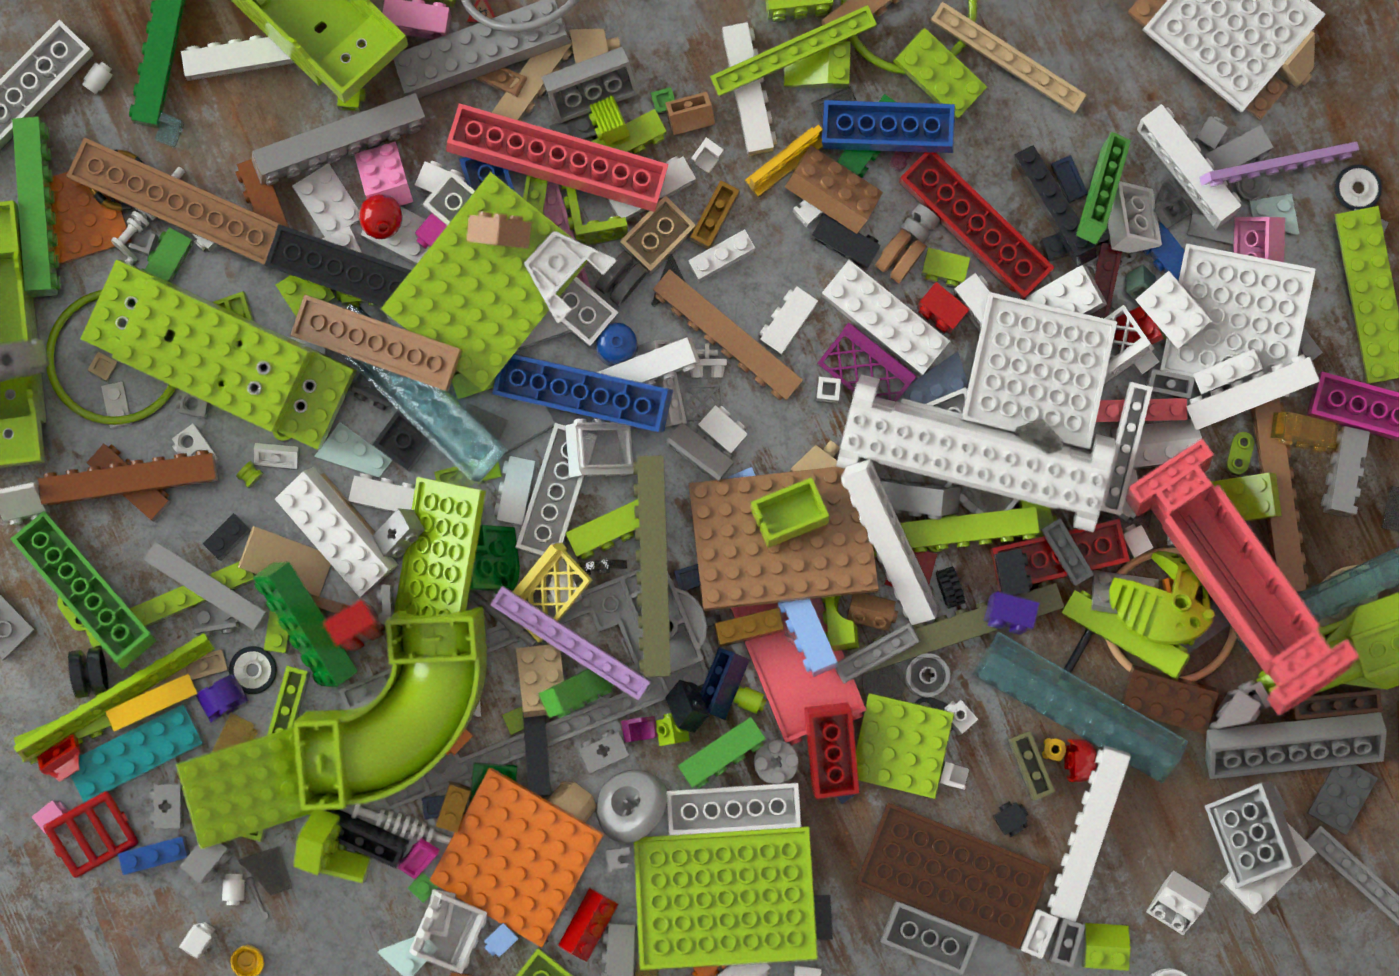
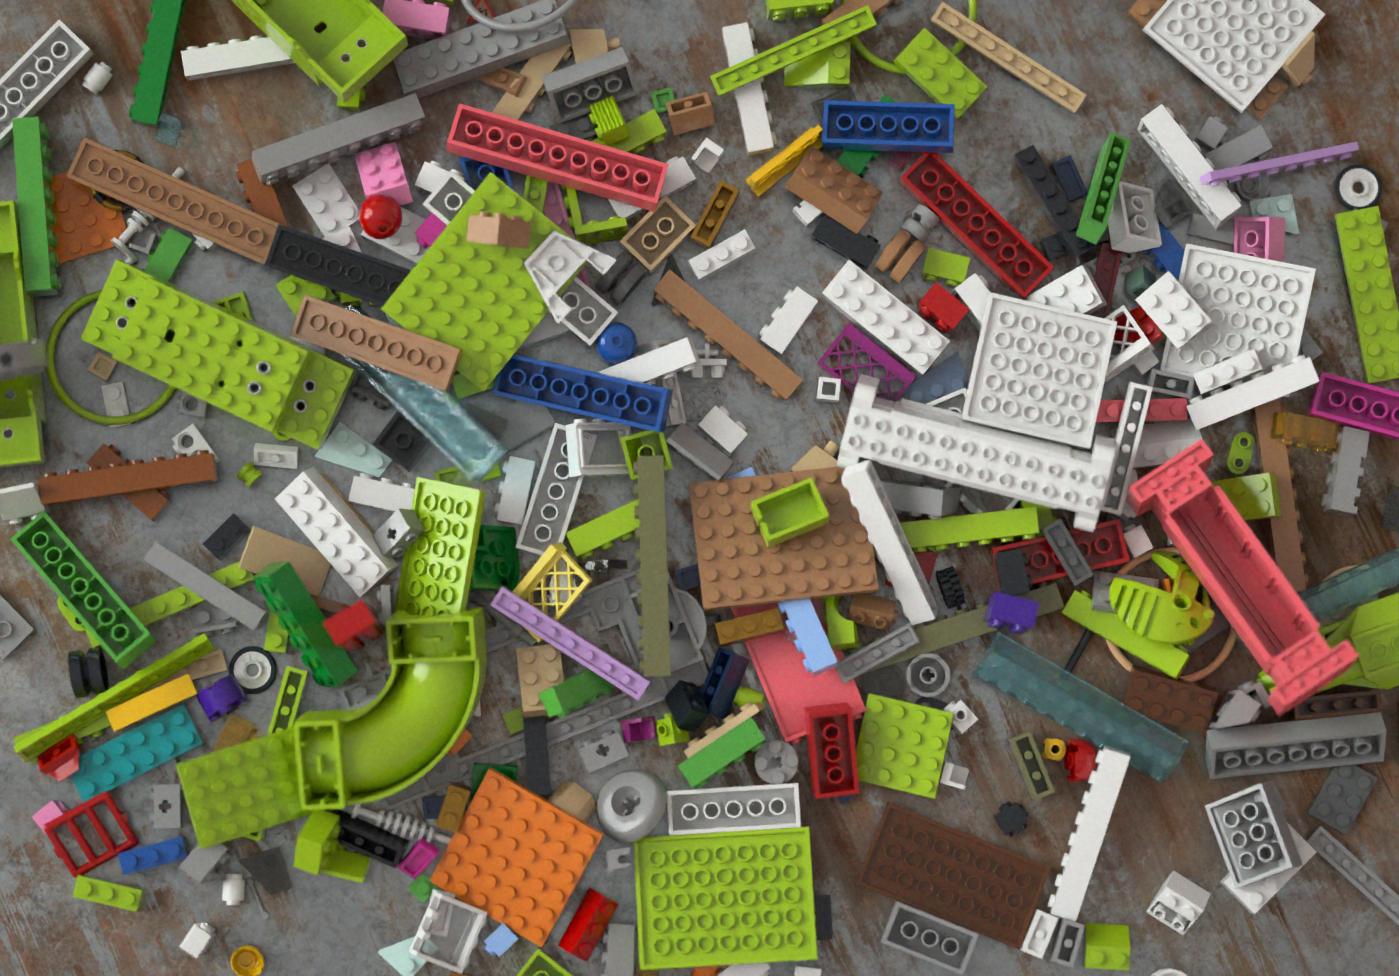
clear smoke wing [1014,419,1064,454] -> none
none -> lime brick [72,875,146,912]
none -> lime slope [620,430,673,480]
none -> tan plate [684,701,764,758]

